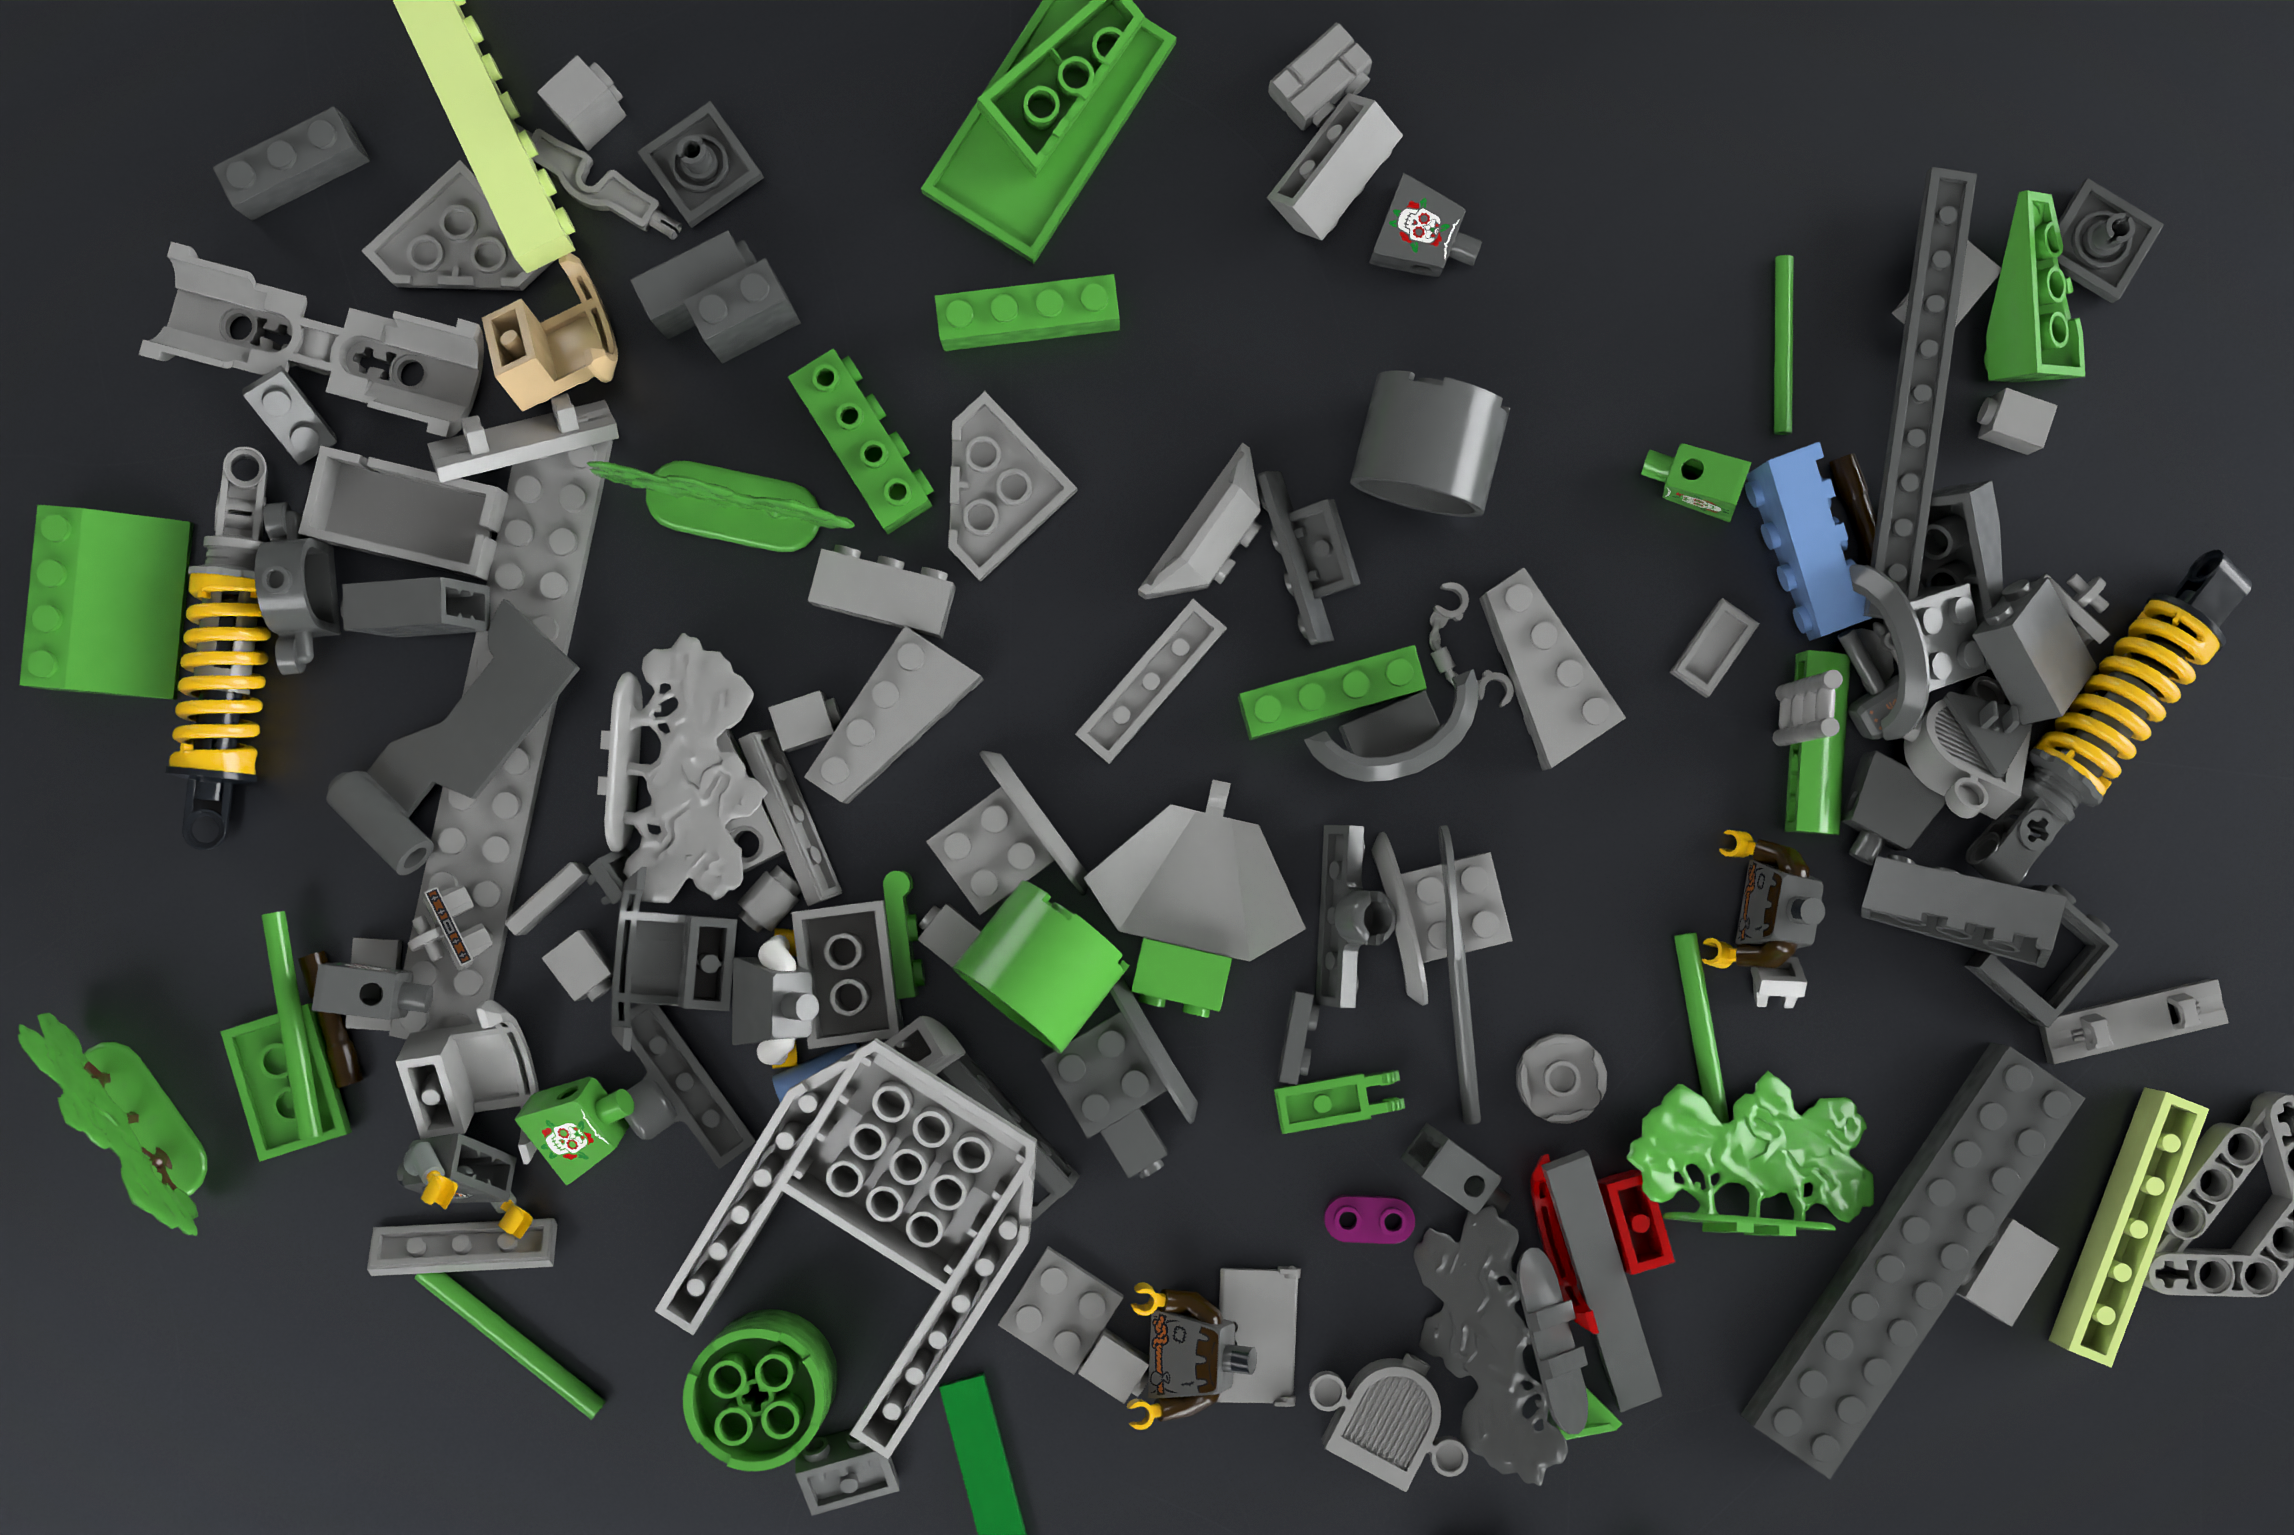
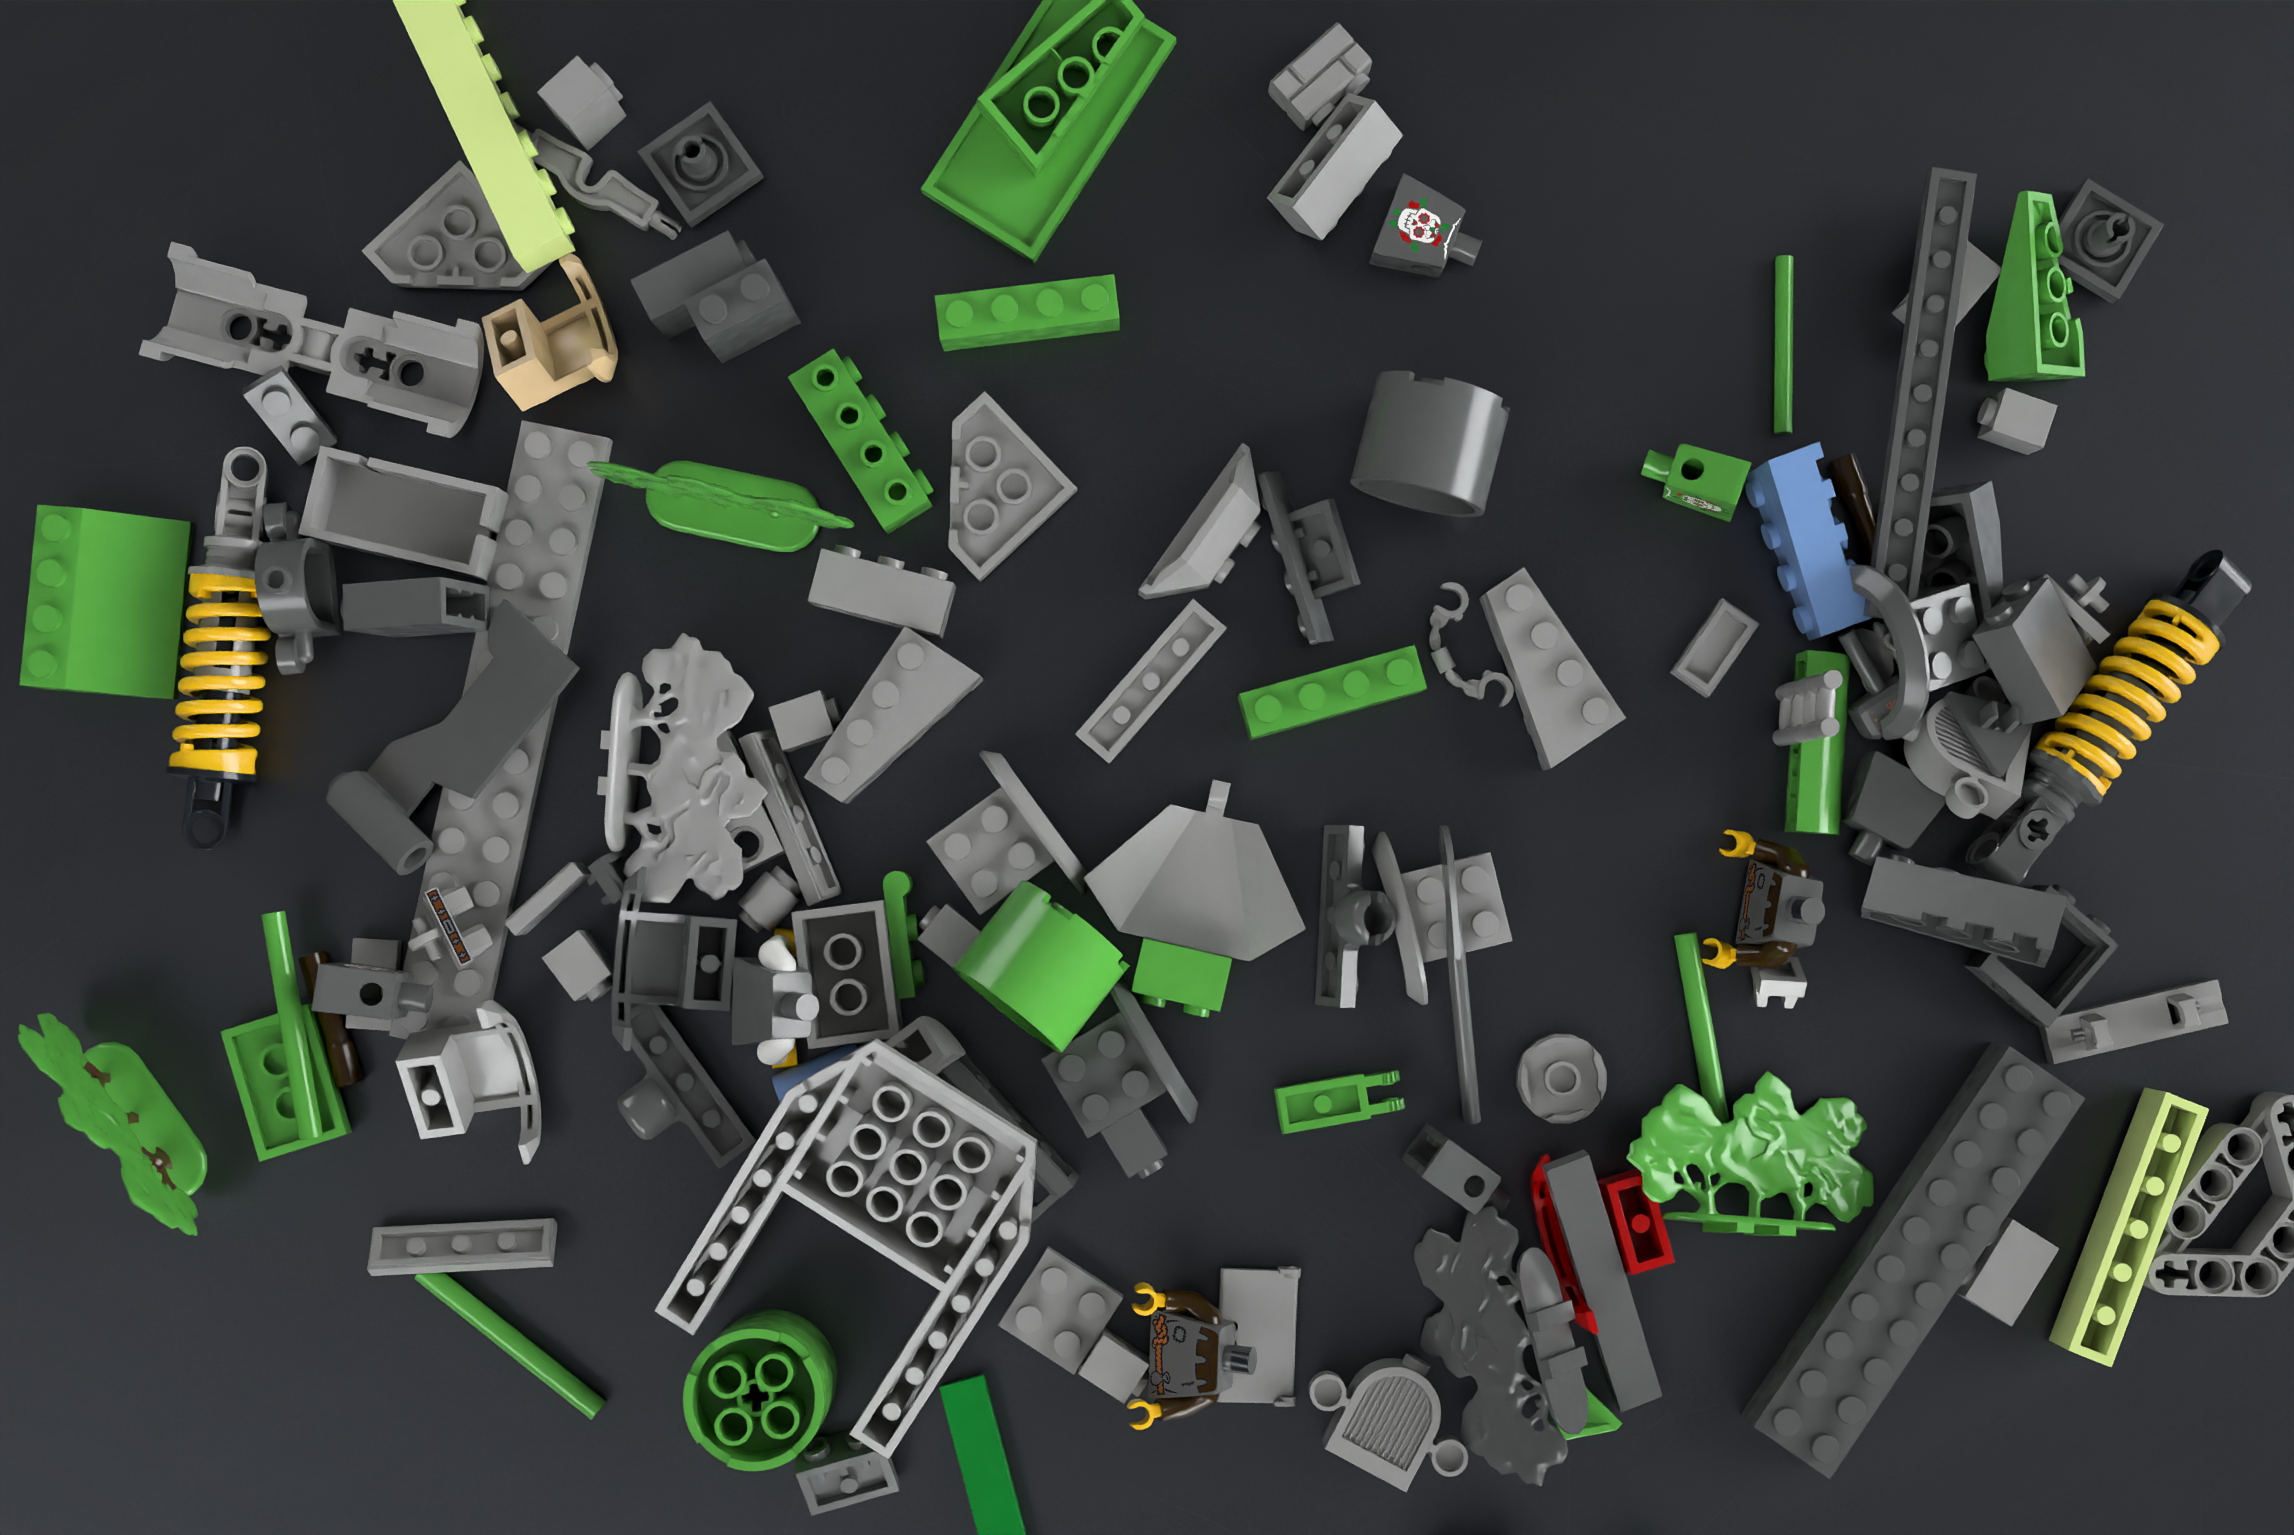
dark grey brick [213,106,370,221] -> none
torso [397,1133,533,1239] -> none
light grey hinge [427,393,619,483] -> none
bright green torso [514,1077,635,1185] -> none
dark grey plate [1277,990,1320,1085] -> none
dark grey piece [1304,669,1478,782] -> none
magenta plate [1323,1194,1415,1244] -> none

